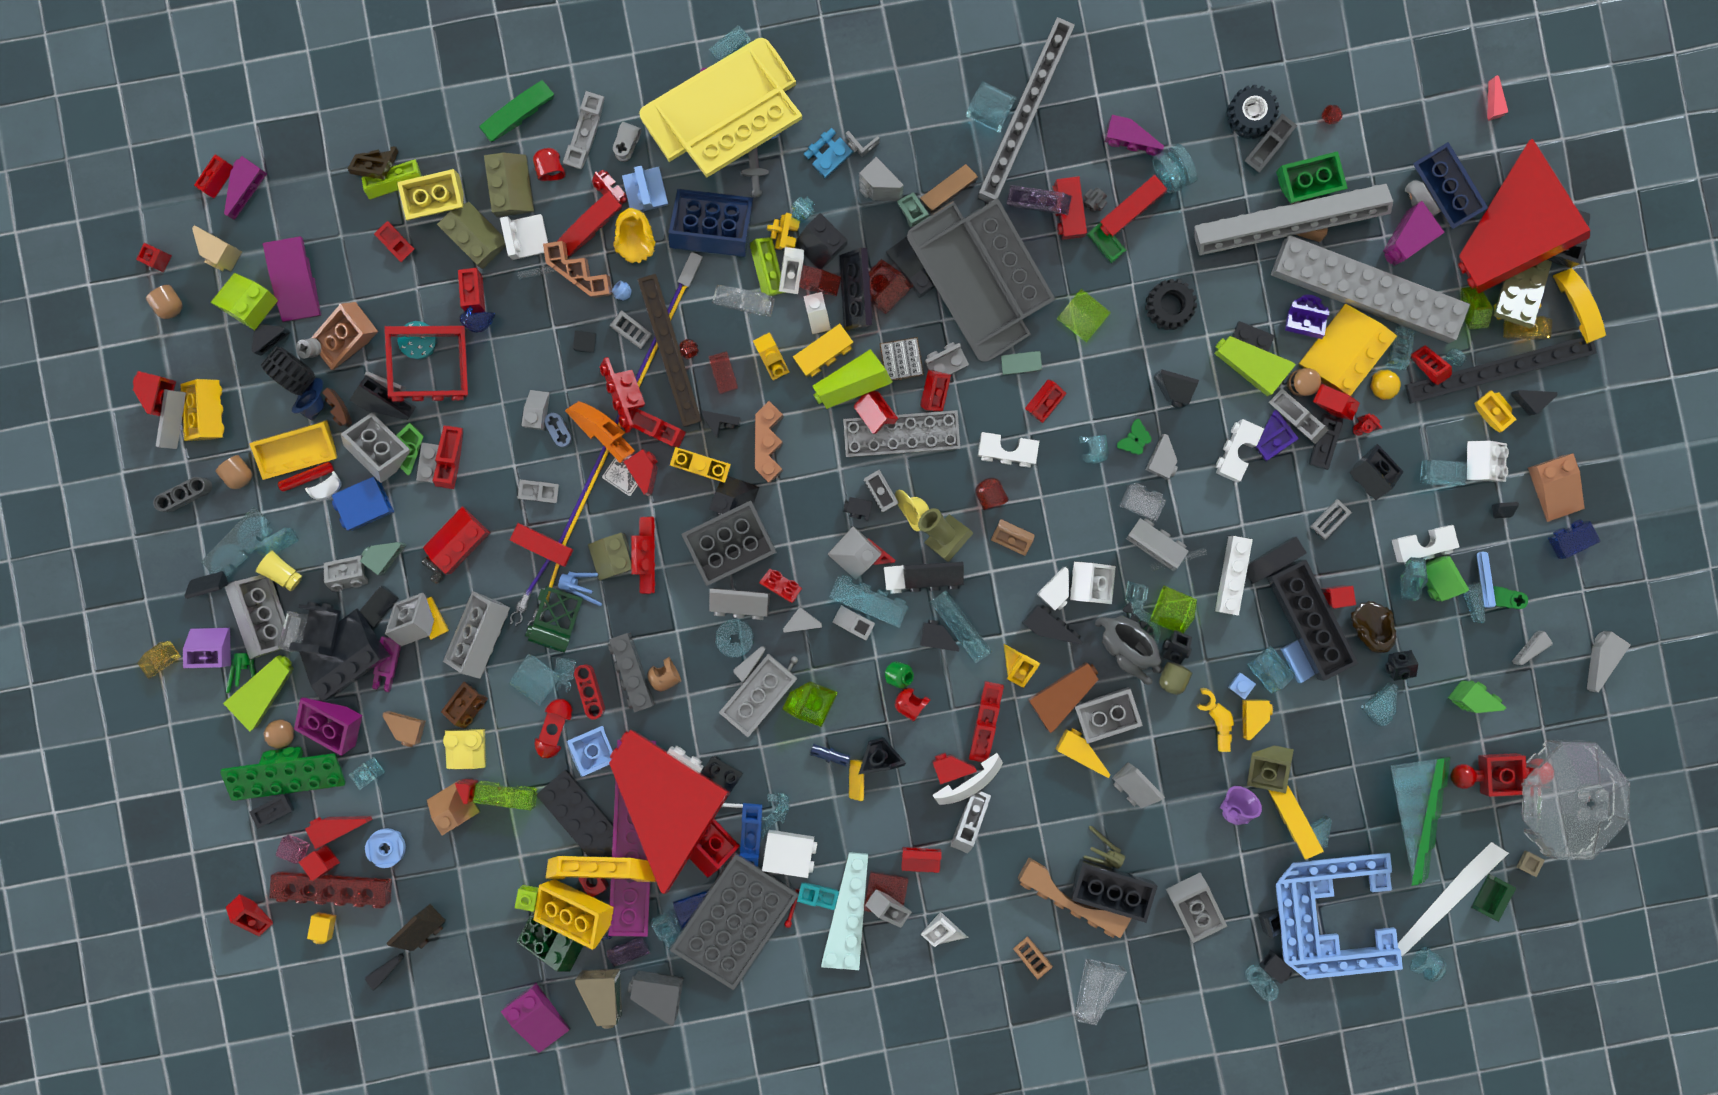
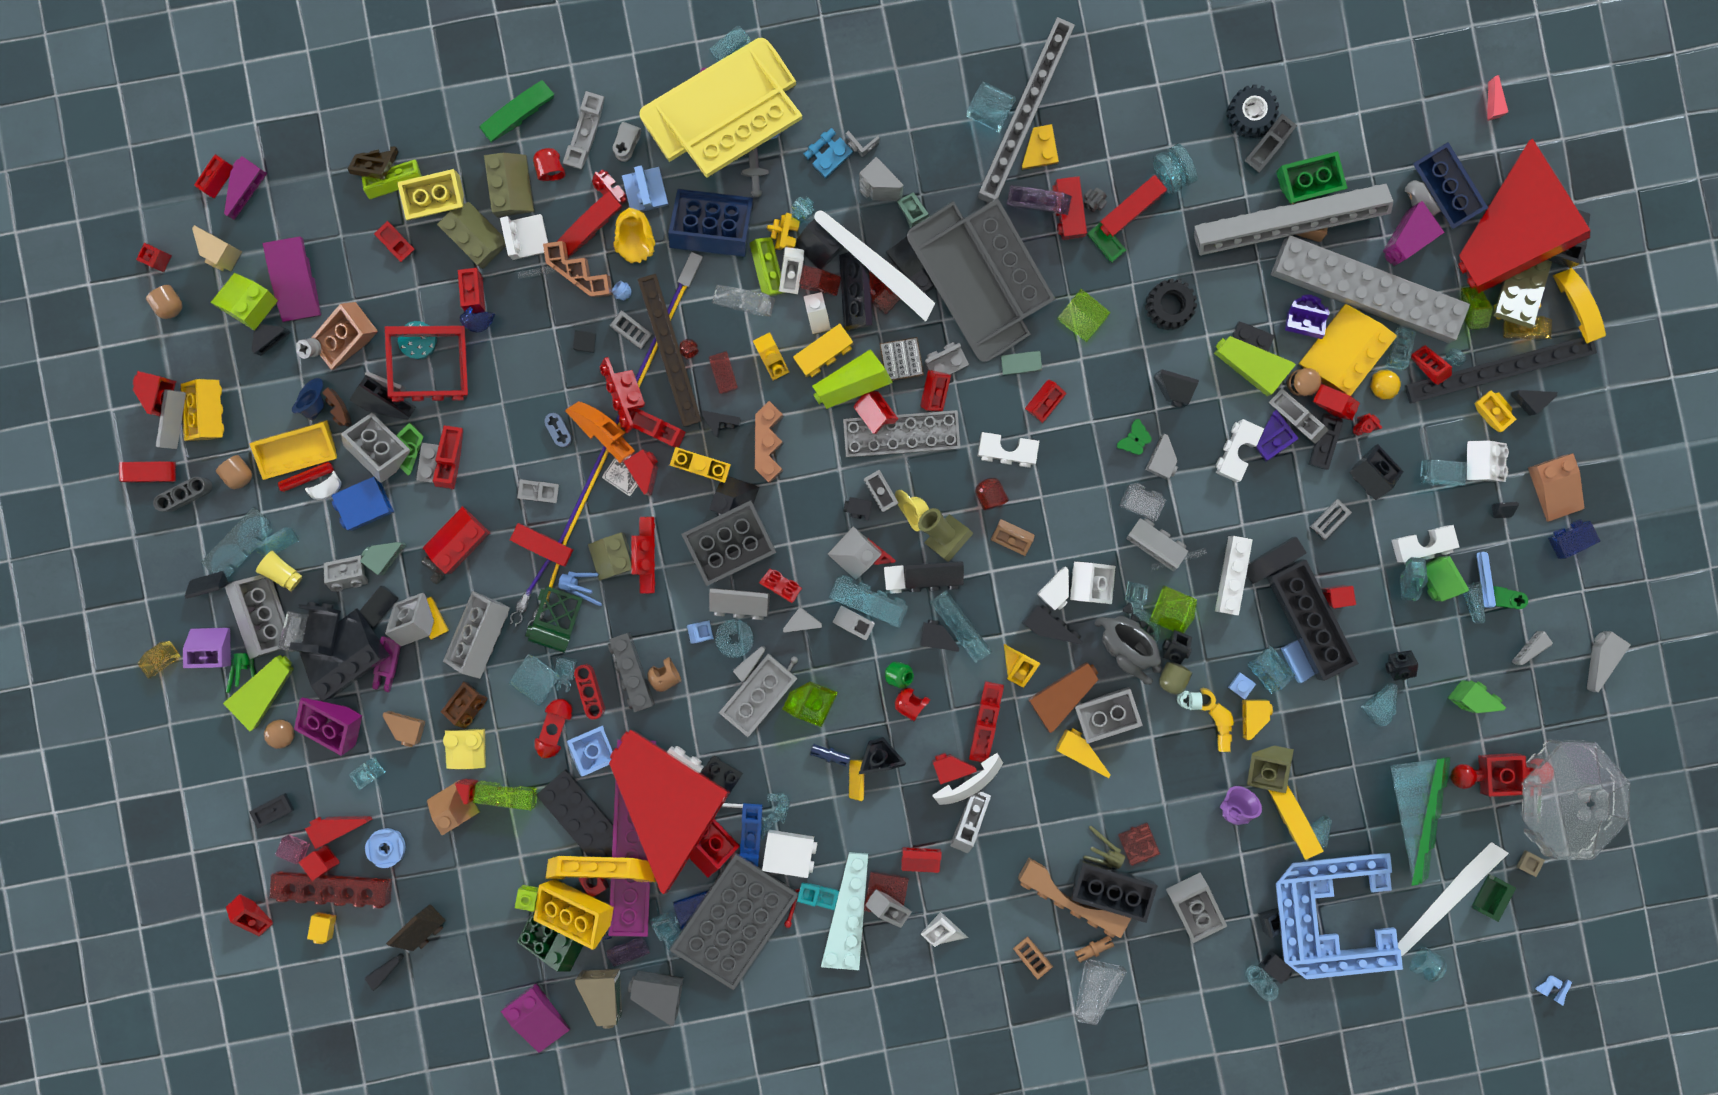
green bracket [220,747,346,801] -> none
black tyre [261,346,316,396] -> none
light grey slope [522,390,550,430] -> none
medium nougat slope [920,164,978,214] -> none
clear light blue helmet [1078,434,1109,464] -> none
magenta slope [1104,115,1164,156] -> none
light grey slope [1112,762,1165,808] -> none
clear red plate [1322,105,1343,124] -> none
dark brown piece [1351,601,1397,653] -> none
none -> red beam [119,462,176,482]
none -> light blue slope [687,620,714,644]
none -> white sticker [814,211,935,321]
none -> yellow wing [1021,124,1059,170]
none -> medium nougat pin [1074,935,1114,963]
none -> clear red piece [1118,822,1160,866]
none -> light aqua connector [1177,691,1202,710]
none -> light blue piece [1535,976,1572,1006]

